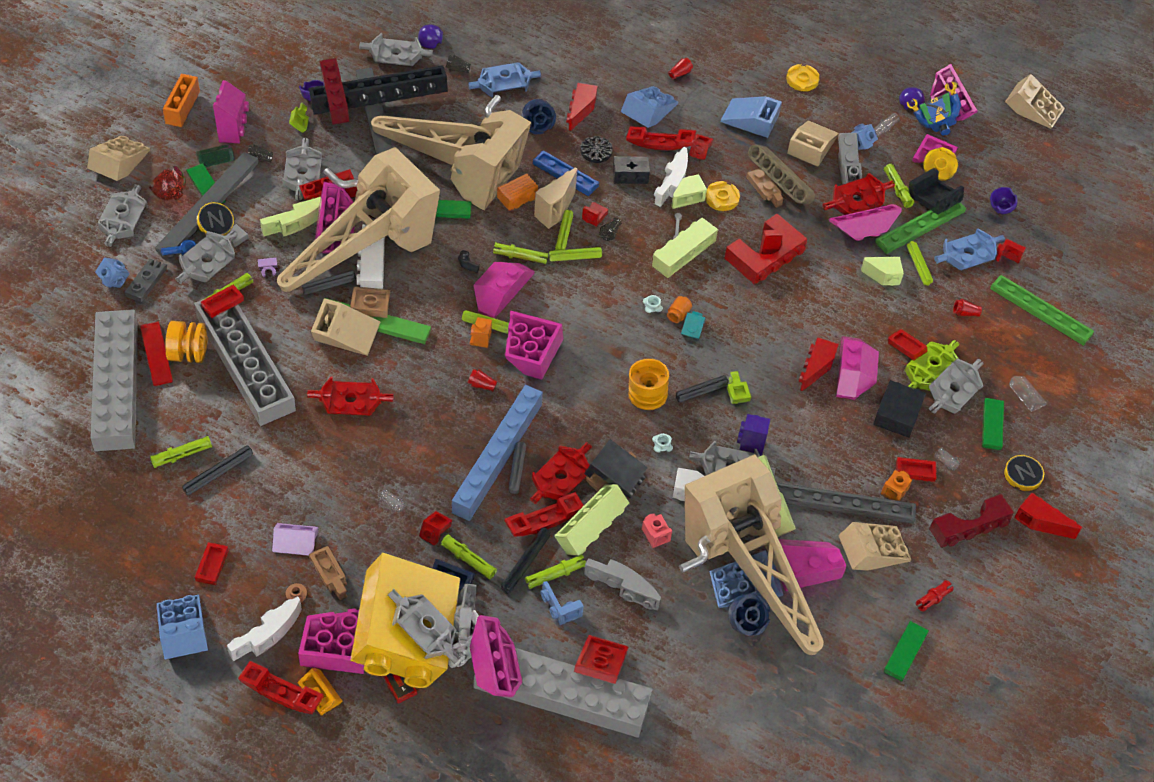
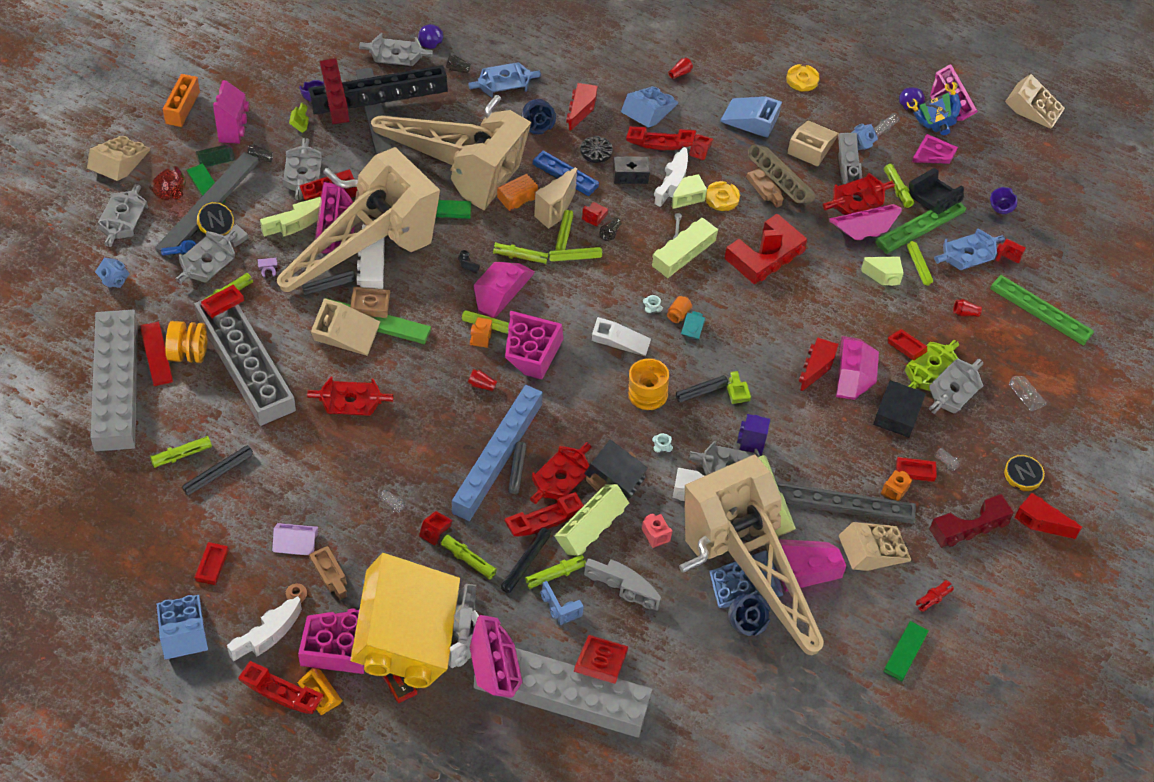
dark grey hinge [125,259,167,303] -> none
light grey plate [387,589,461,664] -> none
dark blue slope [432,559,476,591] -> none
yellow tile [923,147,958,181] -> none
green tile [982,398,1004,451] -> none
none -> white slope [592,317,651,357]

